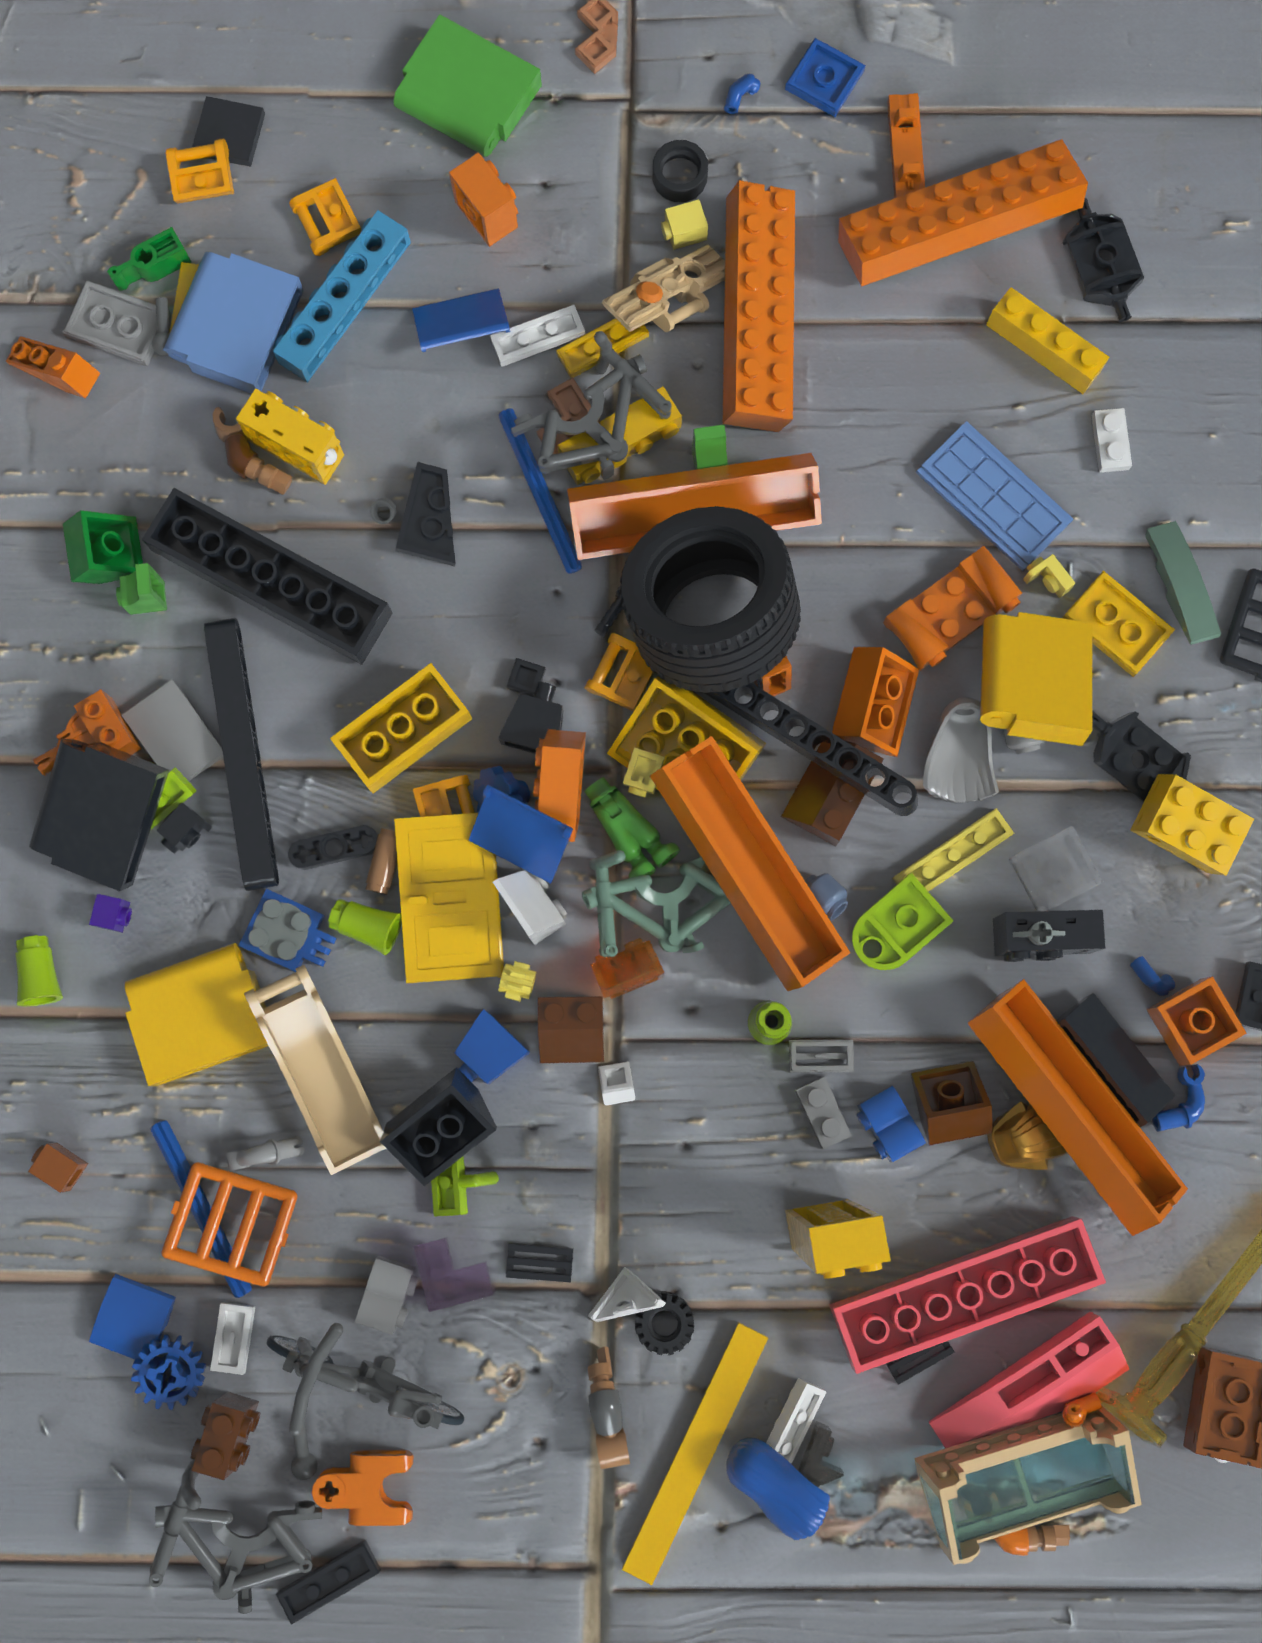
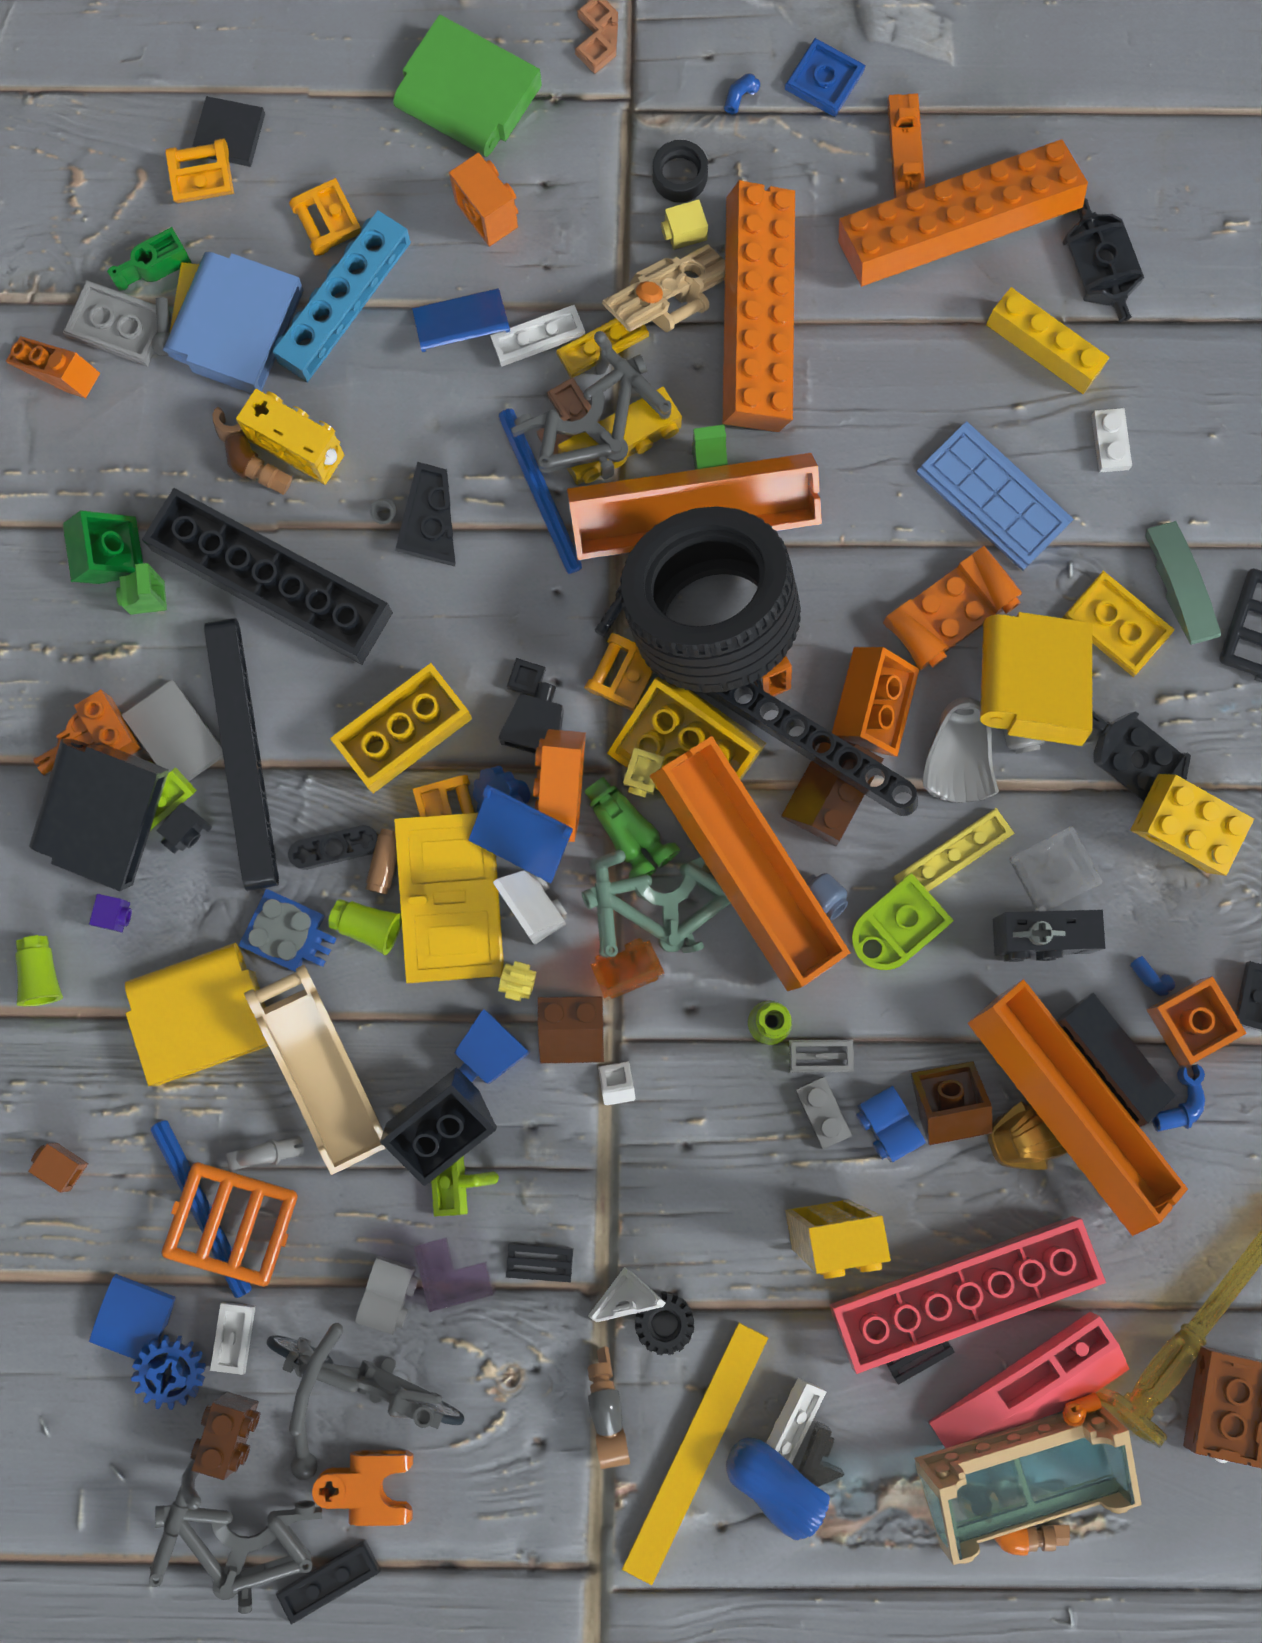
light yellow bracket [1023,554,1076,598] -> none

